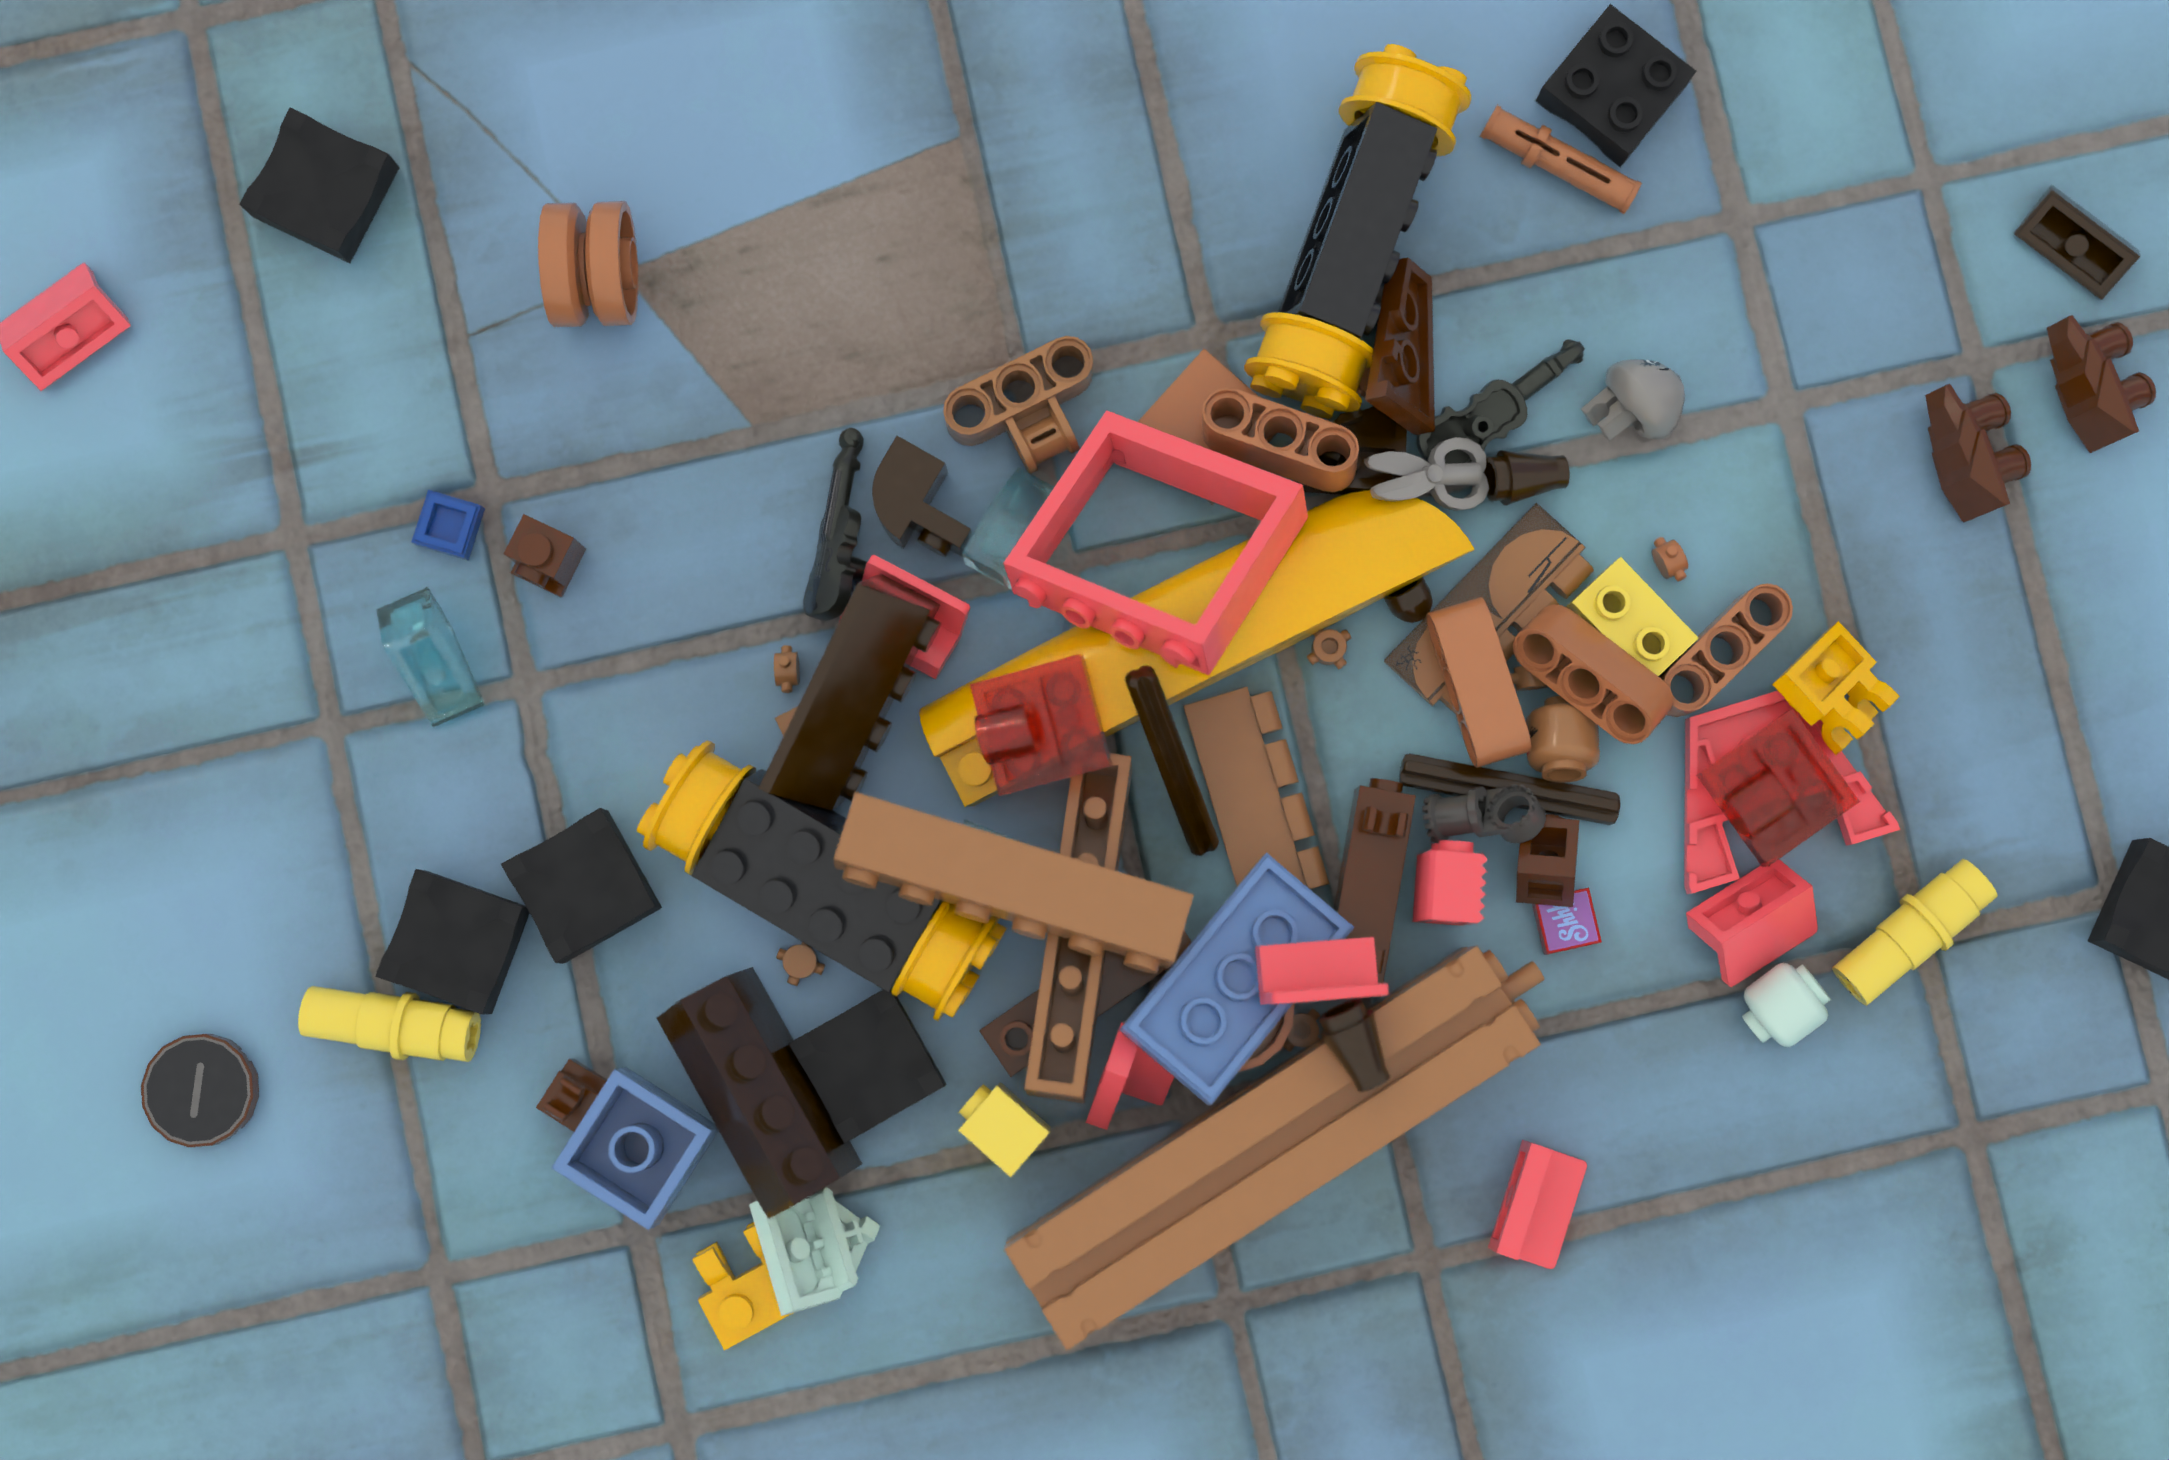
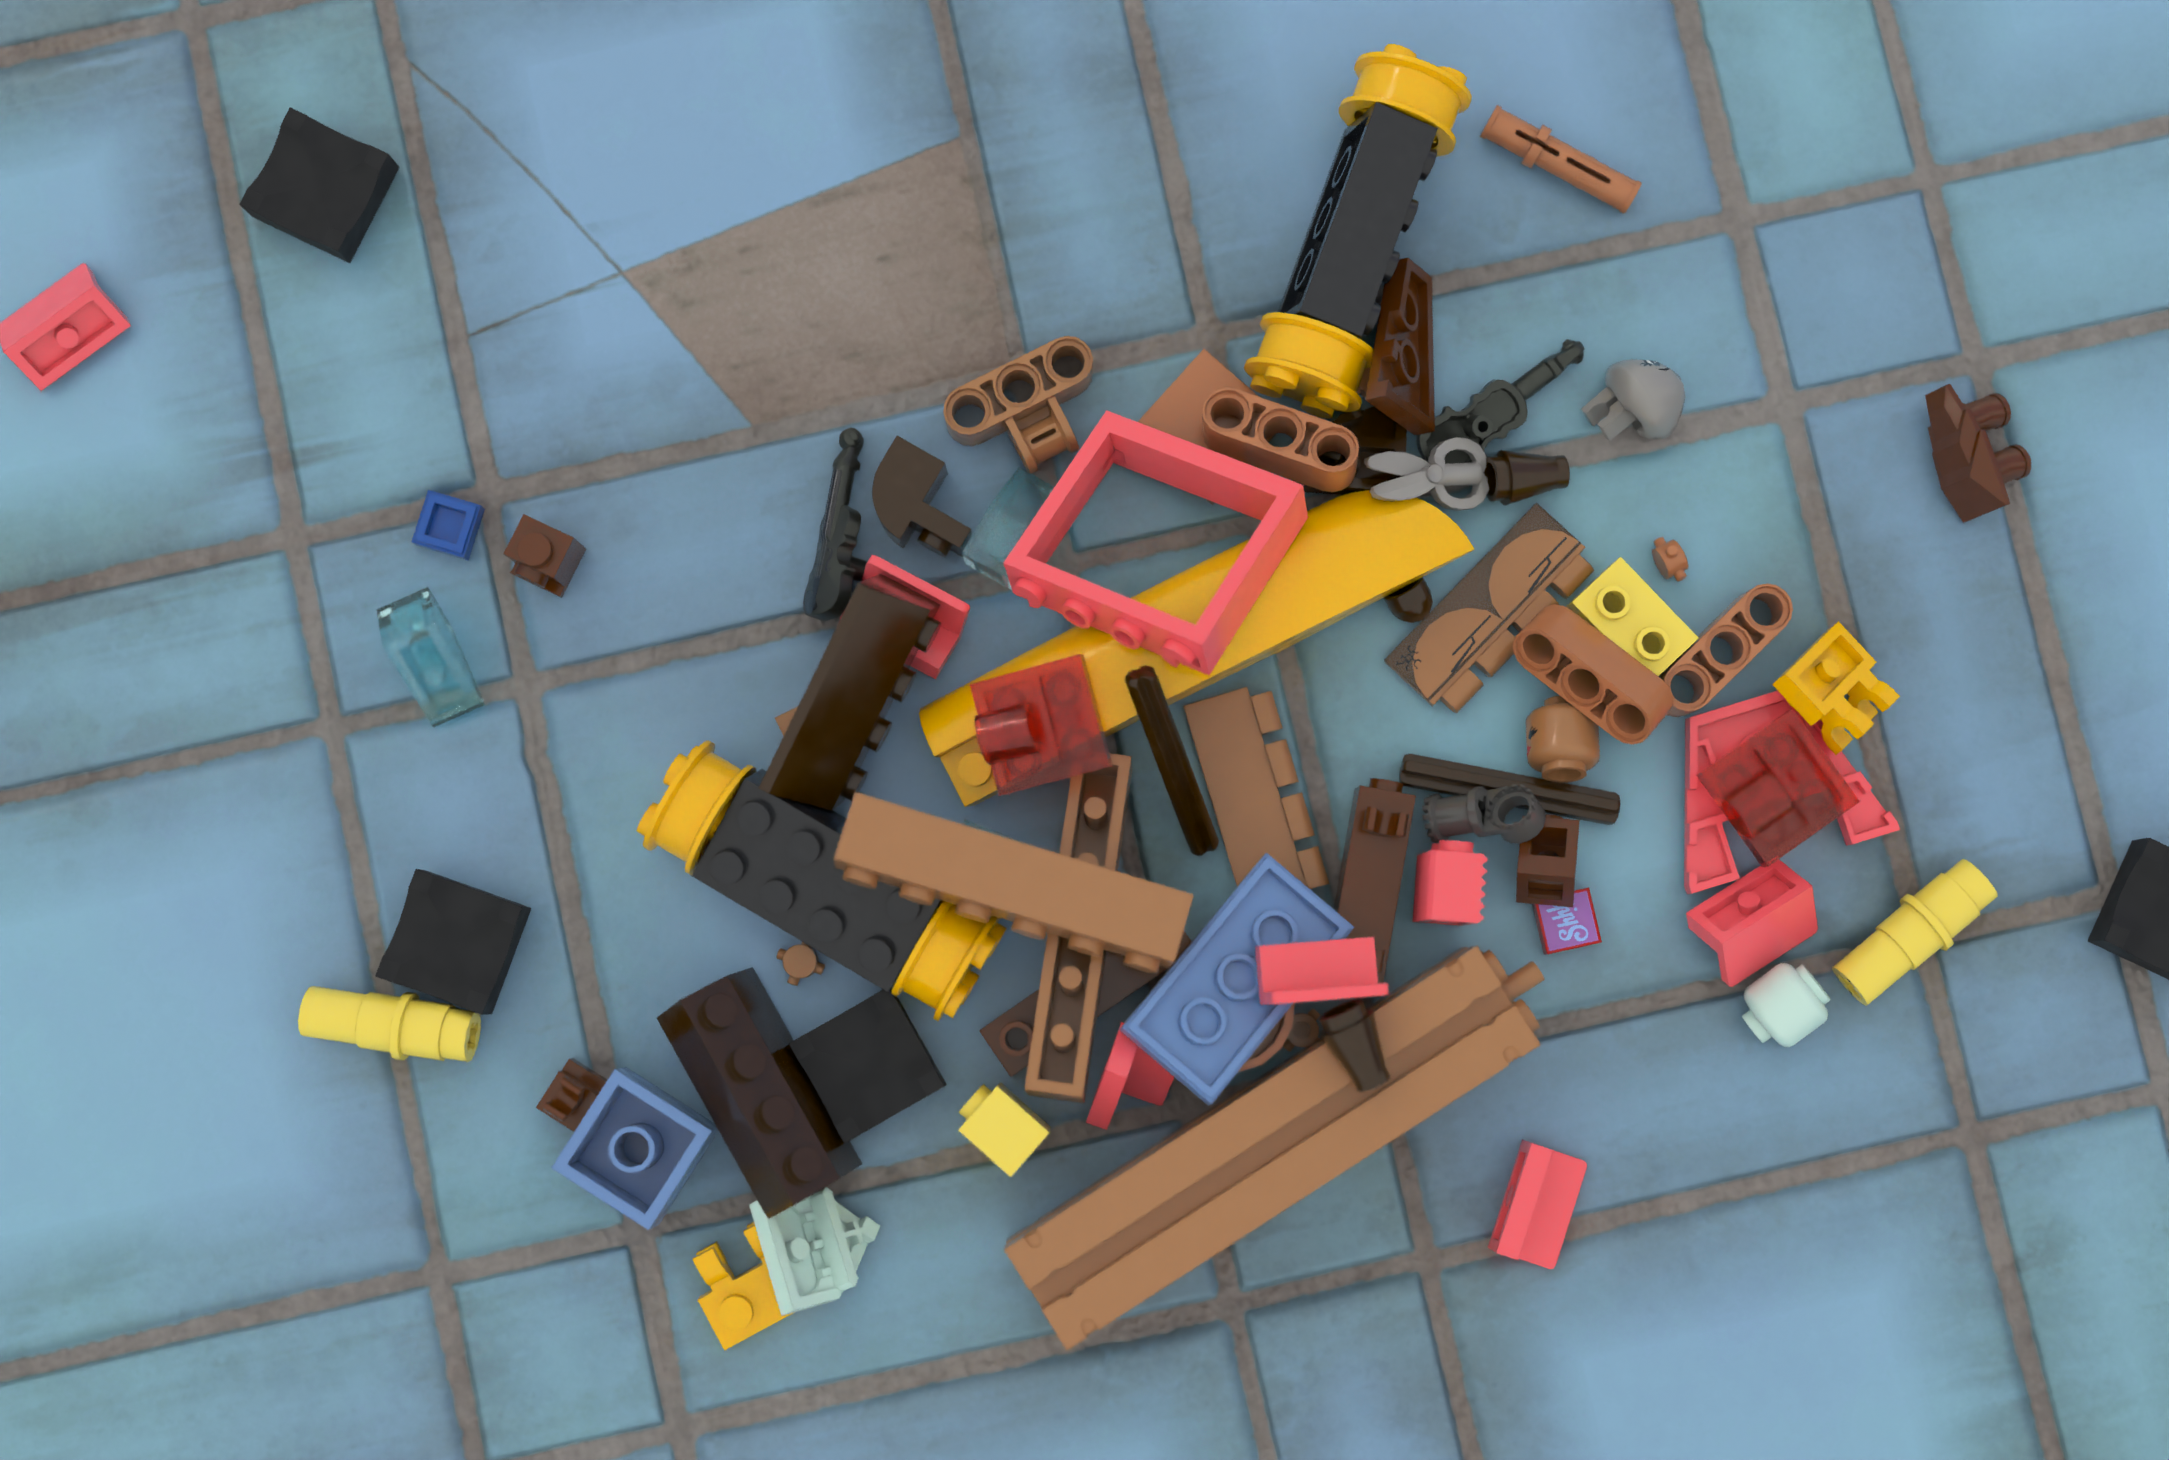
black tile [141,1034,259,1148] -> none
black brick [501,808,662,964] -> none
nougat wheel [538,201,639,327] -> none
medium nougat piece [774,645,800,693] -> none
medium nougat piece [1307,629,1351,669] -> none
nougat beam [1426,597,1531,768] -> none
medium nougat piece [1510,666,1548,691] -> none
black brick [1535,4,1696,167] -> none
dark brown slope [2014,185,2141,300] -> none
reddish brown connector [2047,315,2156,453] -> none

